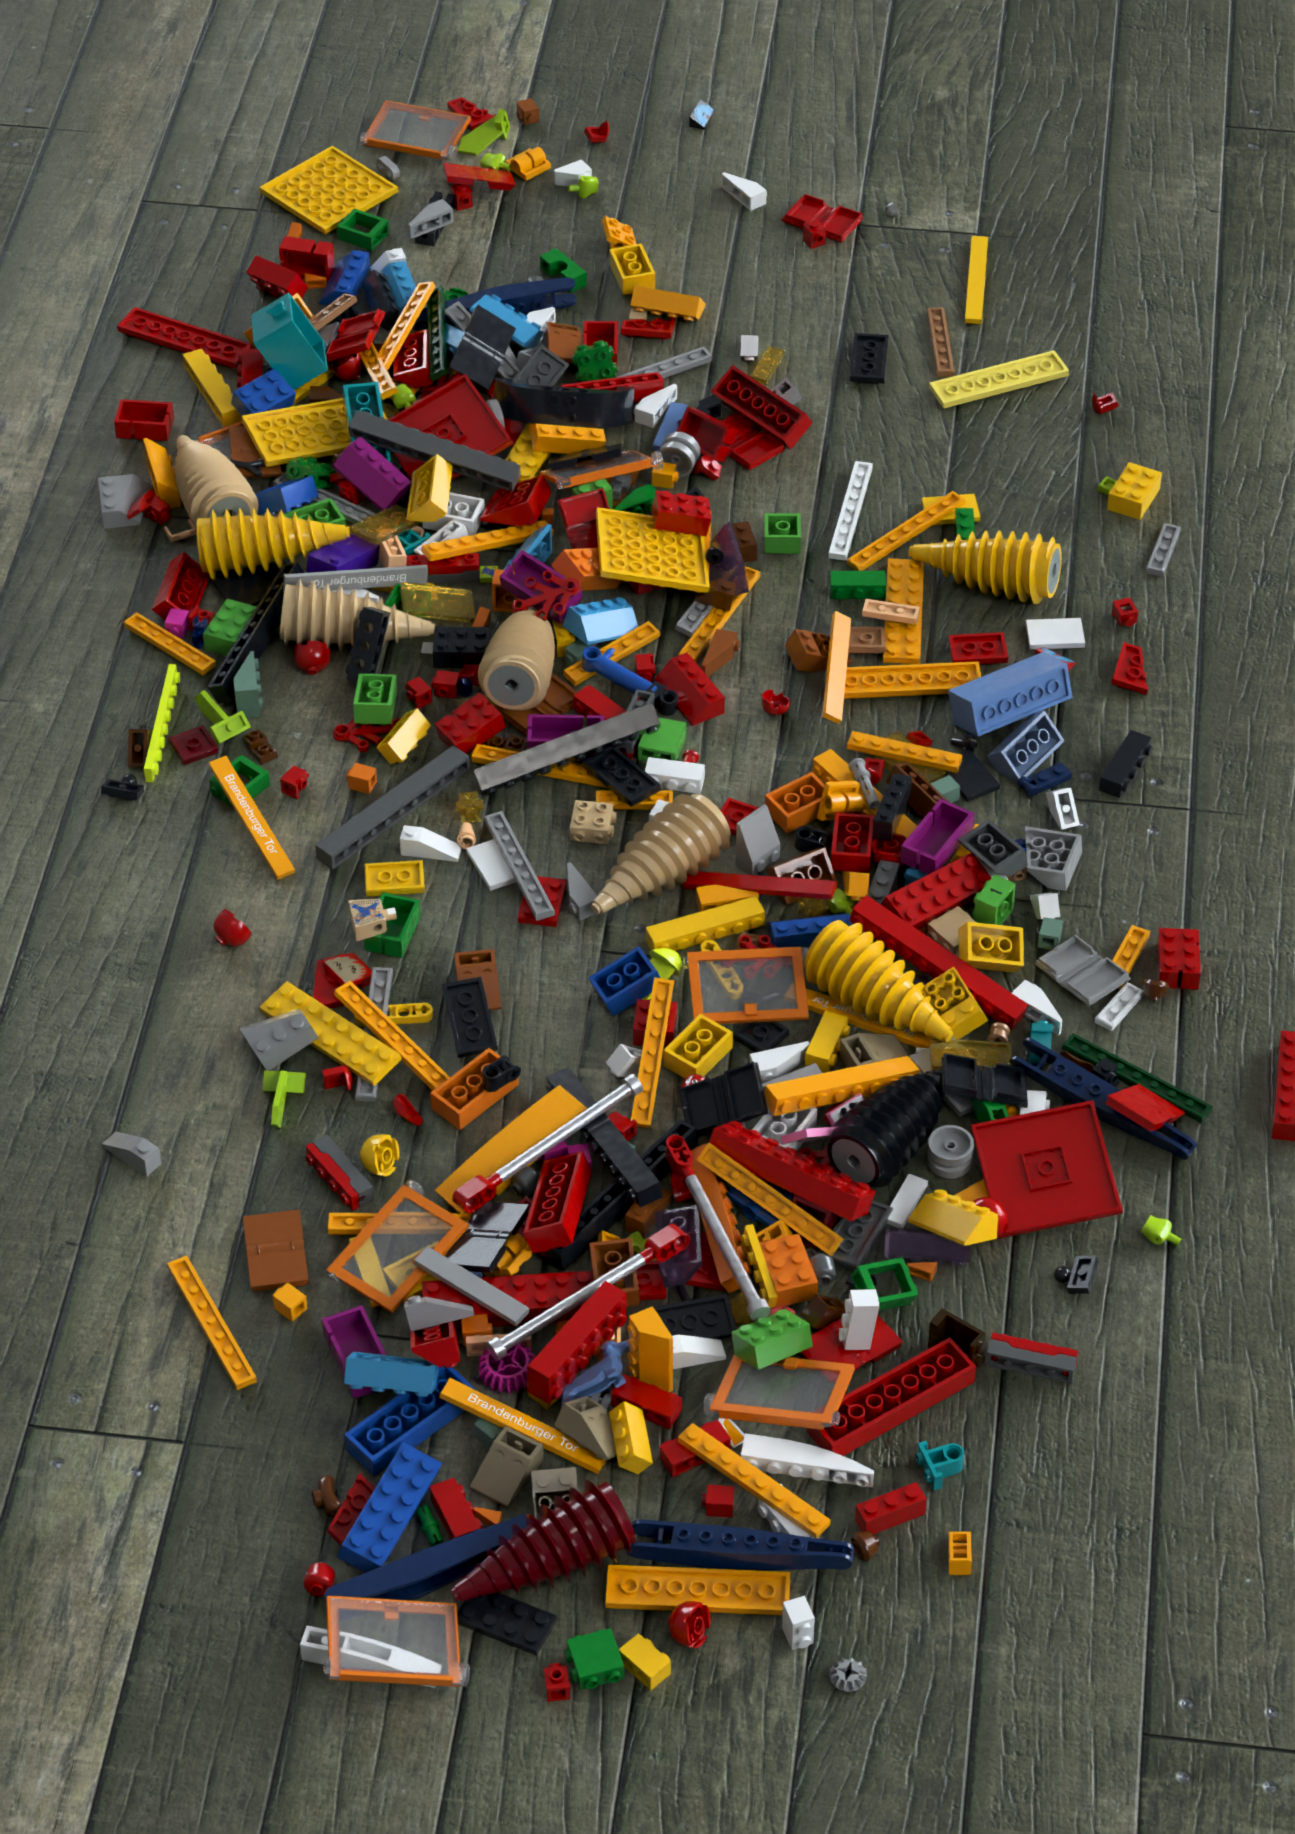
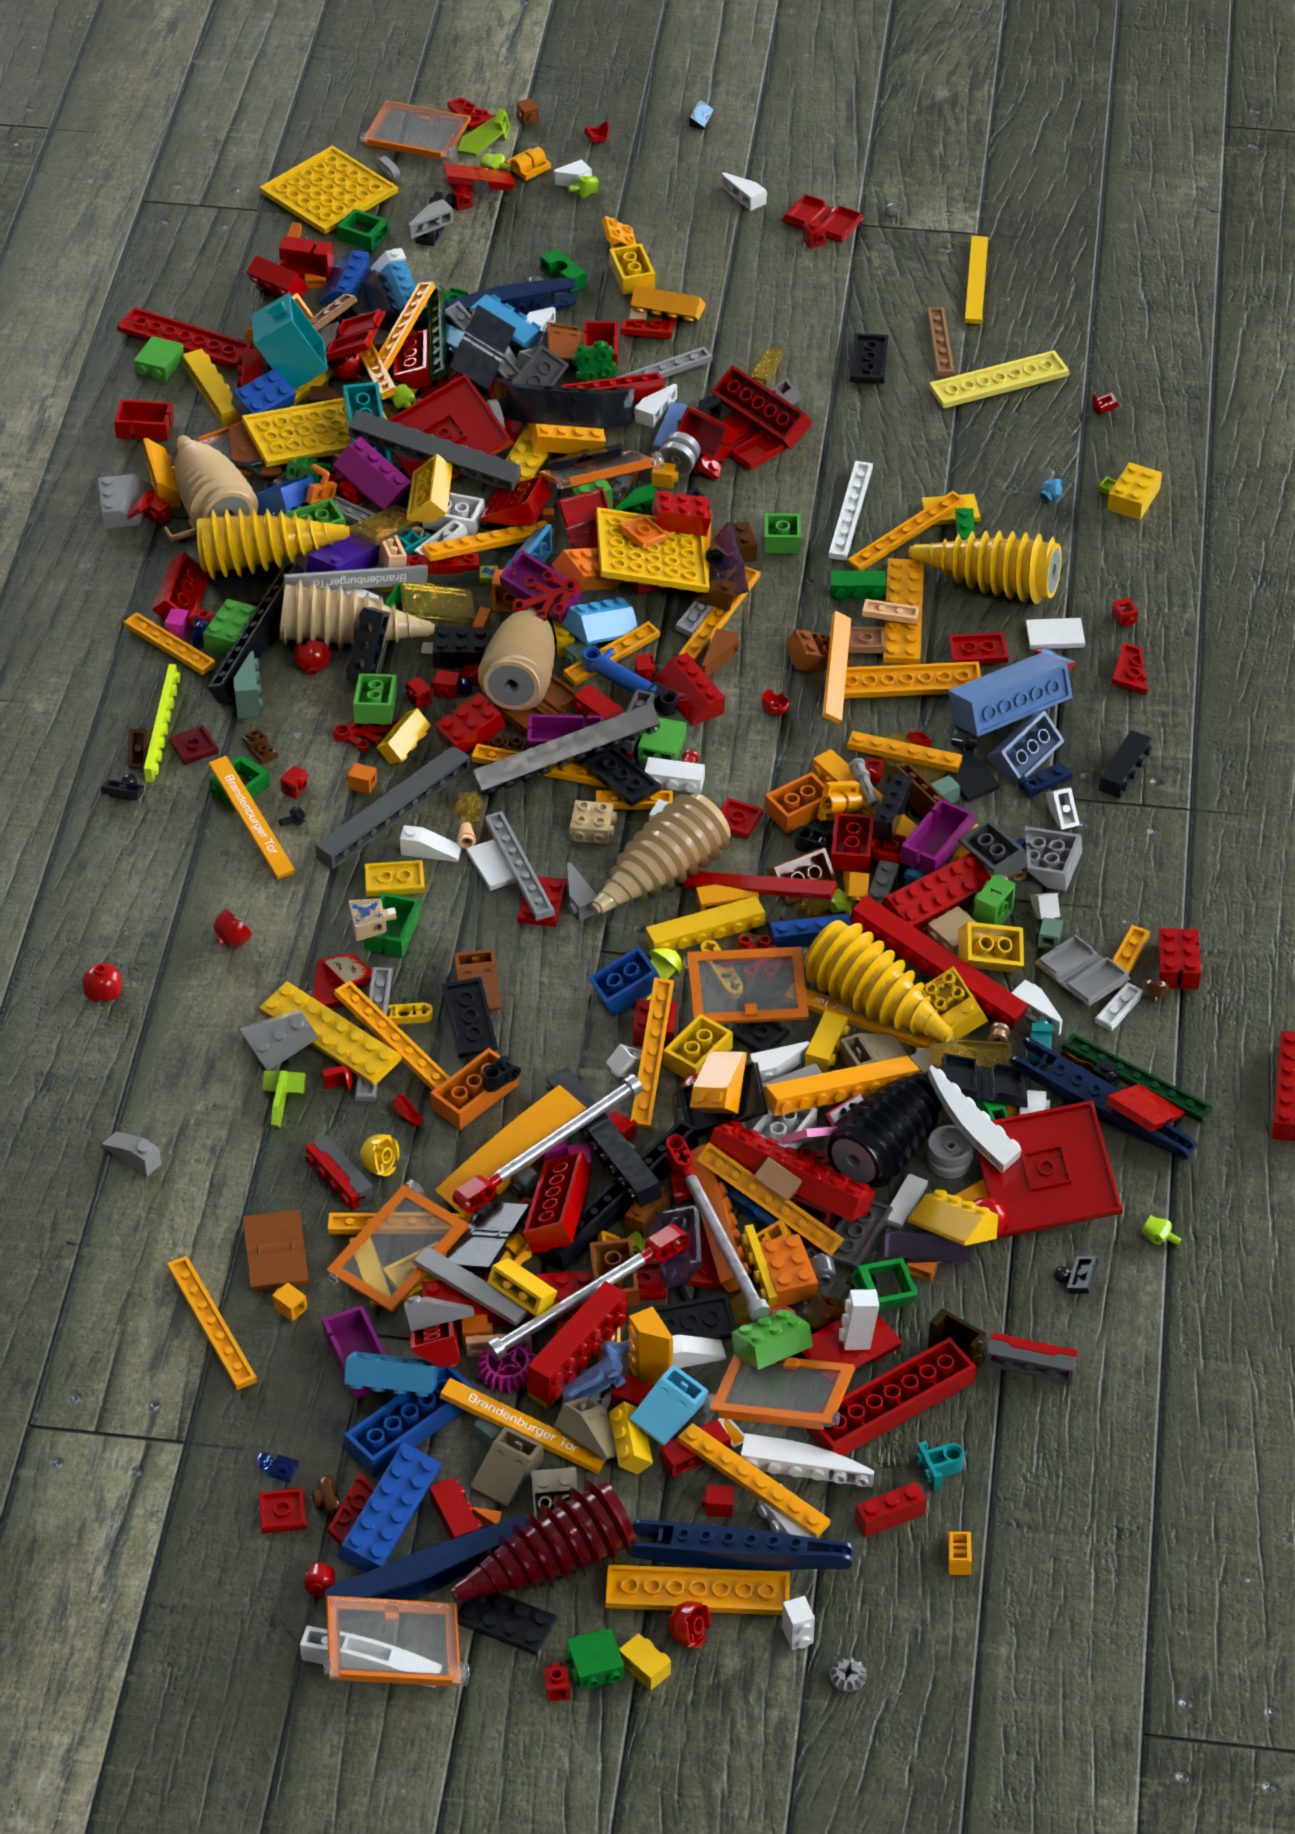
lime piece [194,690,251,745] -> none
green pin [416,1505,444,1547] -> none
light grey slope [736,804,780,875] -> none
white slope [740,335,758,361] -> none
reddish brown cone [851,1531,880,1562] -> none
light grey tile [1146,523,1181,577] -> none
none -> red cylinder [82,963,123,1002]
none -> bright green brick [134,336,184,382]
none -> clear blue plate [257,1452,299,1483]
none -> red tile [258,1488,307,1534]
none -> black plate [279,806,306,826]
none -> orange plate [305,464,337,504]
none -> yellow brick [487,1258,557,1316]
none -> orange tile [617,515,669,549]
none -> medium azure slope [629,1364,708,1446]
none -> light orange slope [690,1051,747,1114]
none -> medium nougat slope [754,1157,803,1200]
none -> white slope [928,1065,1021,1173]
none -> dark azure rock [1039,479,1062,503]

